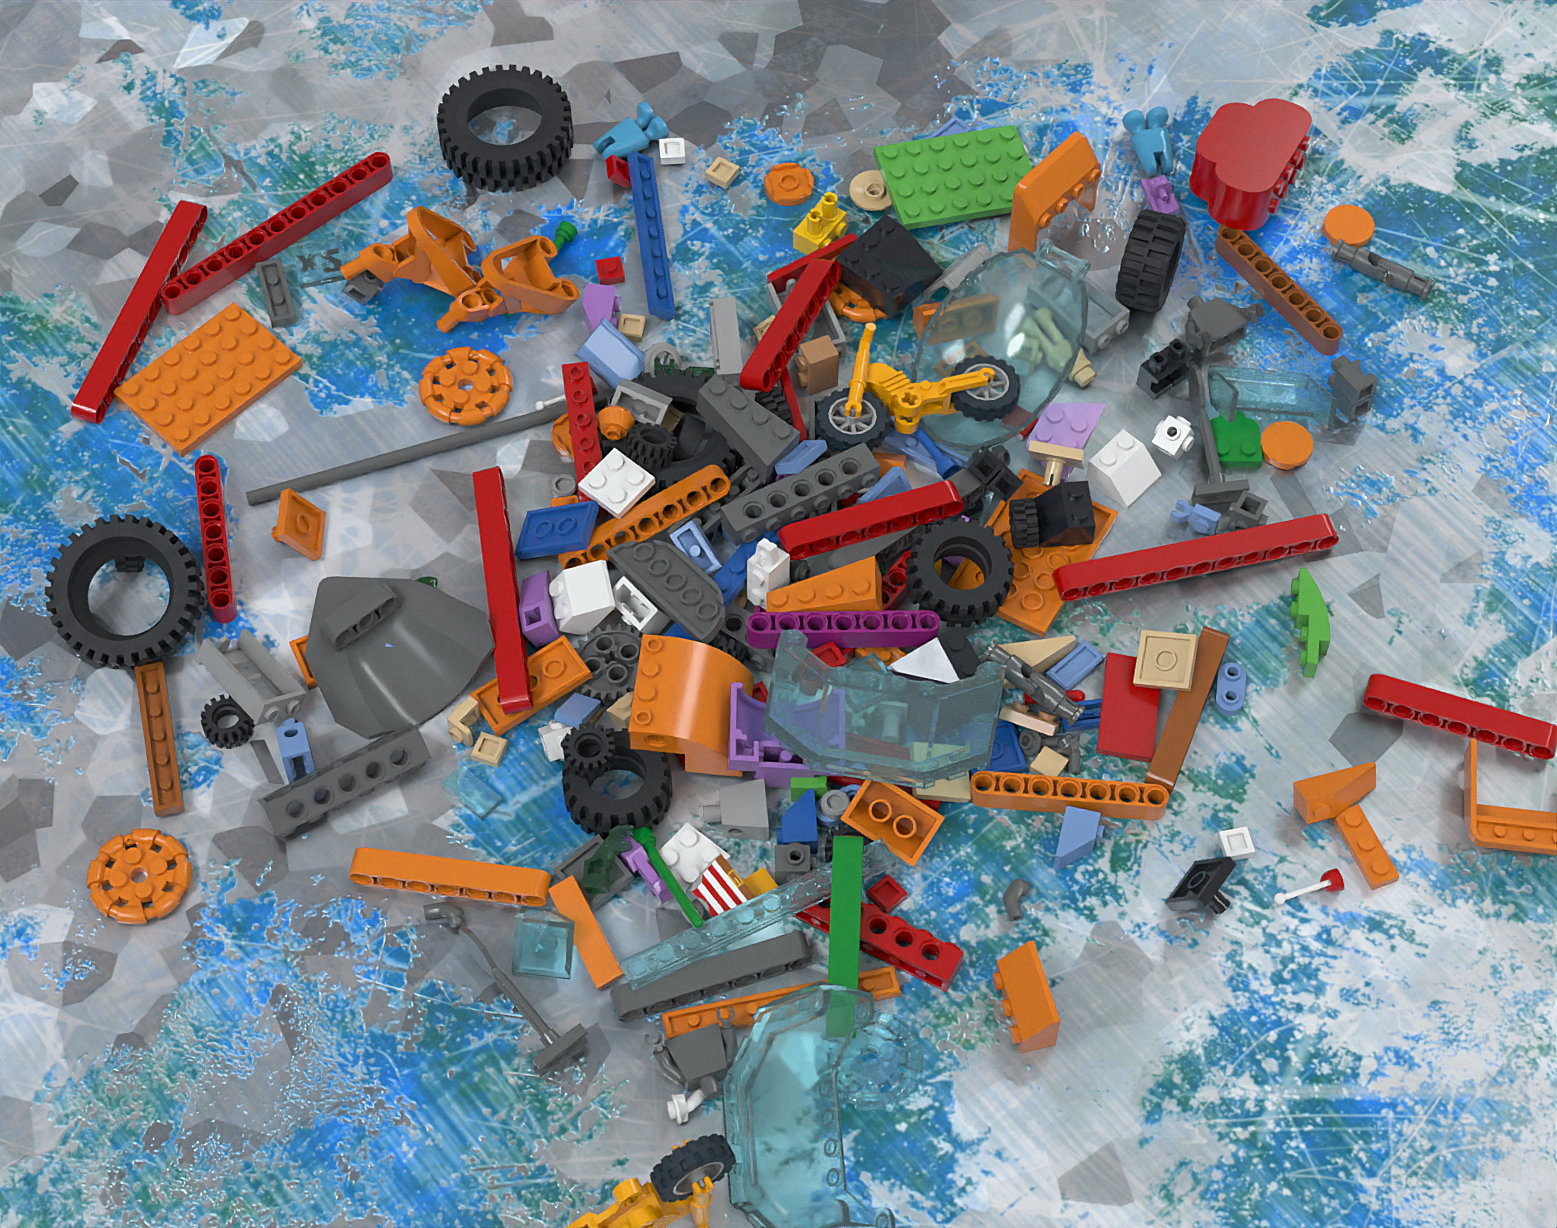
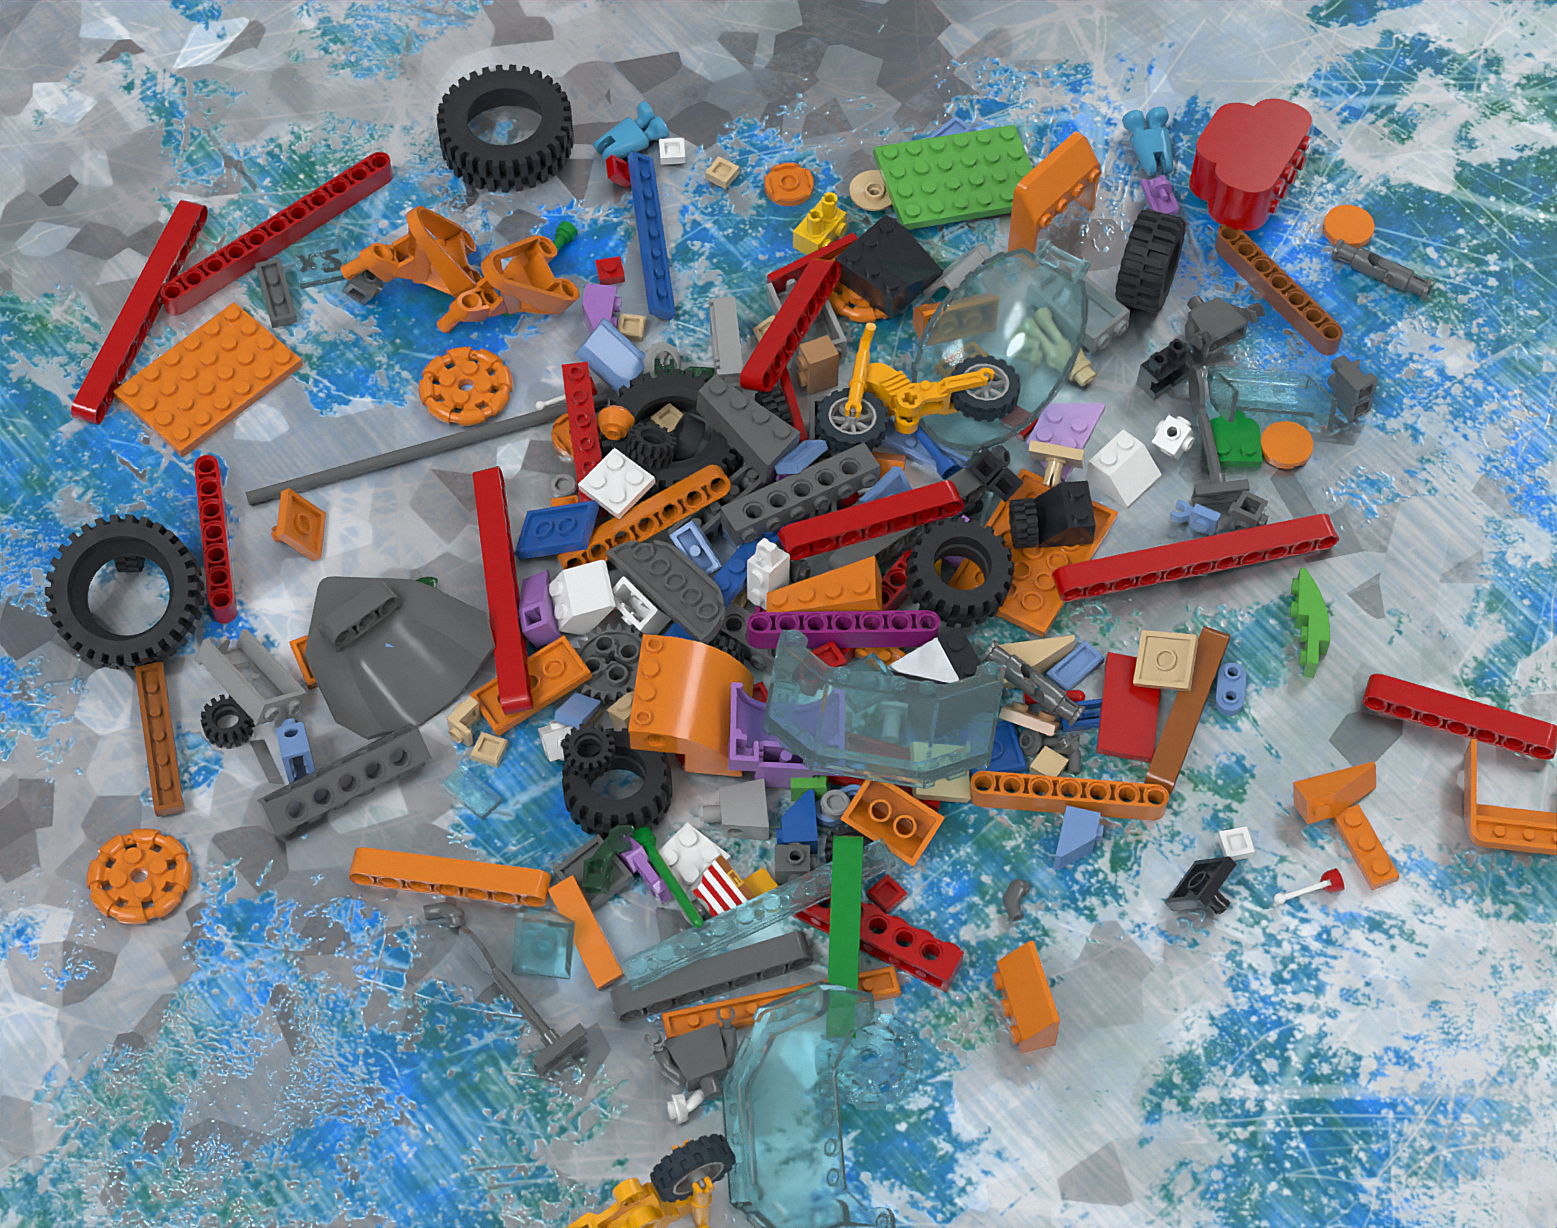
light grey brick [610,378,673,428] -> none

